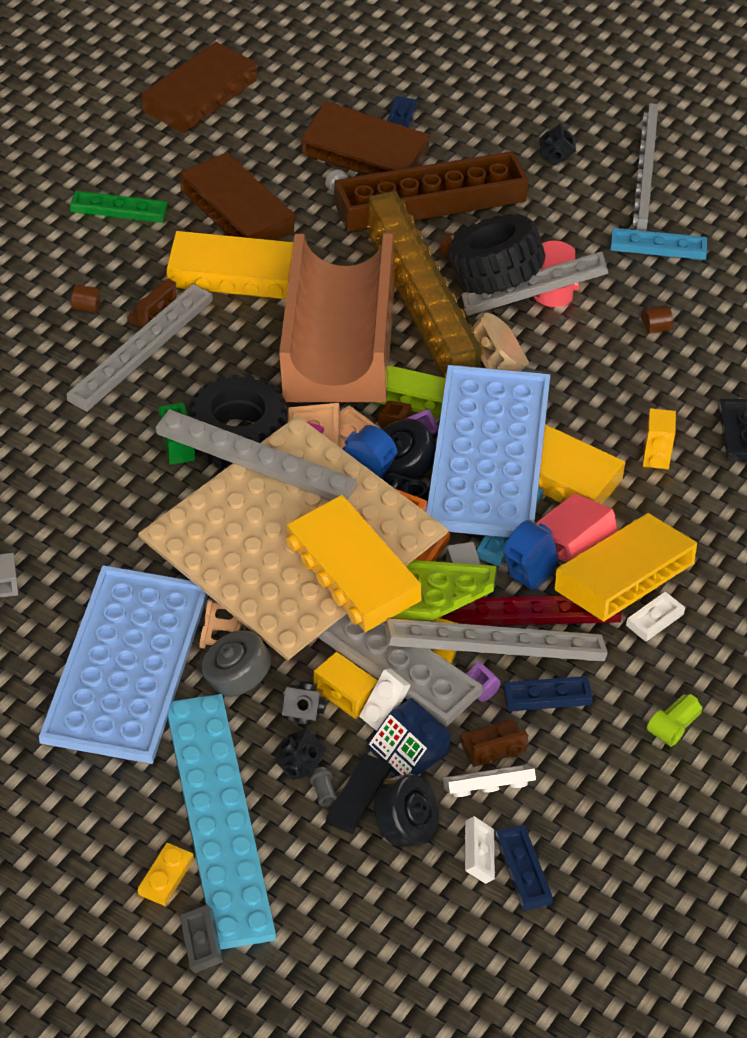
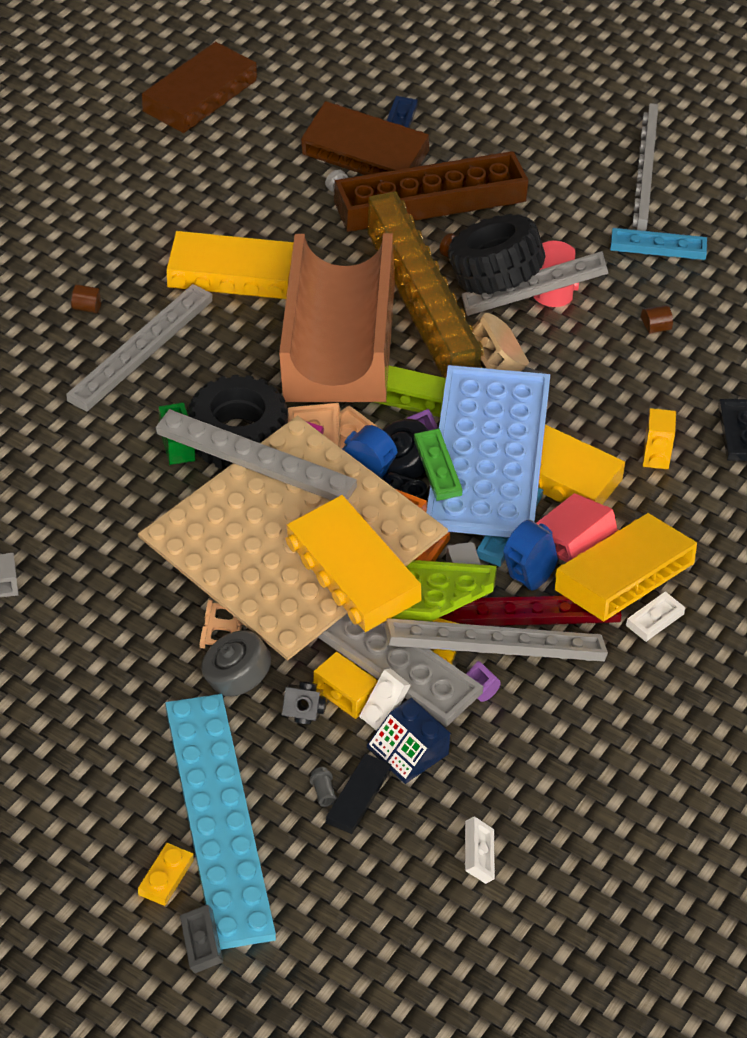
light blue plate [39,565,208,764] -> none
green tile [70,191,168,223] -> none
reddish brown bracket [127,278,176,329] -> none
reddish brown brick [180,152,295,241] -> none
black brick [275,729,326,780] -> none
black wheel [374,774,439,847] -> none
reddish brown brick [377,401,412,429] -> none
white plate [443,764,536,797] -> none
reddish brown bracket [460,719,528,767] -> none
dark blue plate [495,825,553,911] -> none
dark blue plate [503,676,593,712] -> none
black brick [539,123,576,166] -> none
lime piece [647,694,703,747] -> none
none -> bright green tile [414,428,463,501]

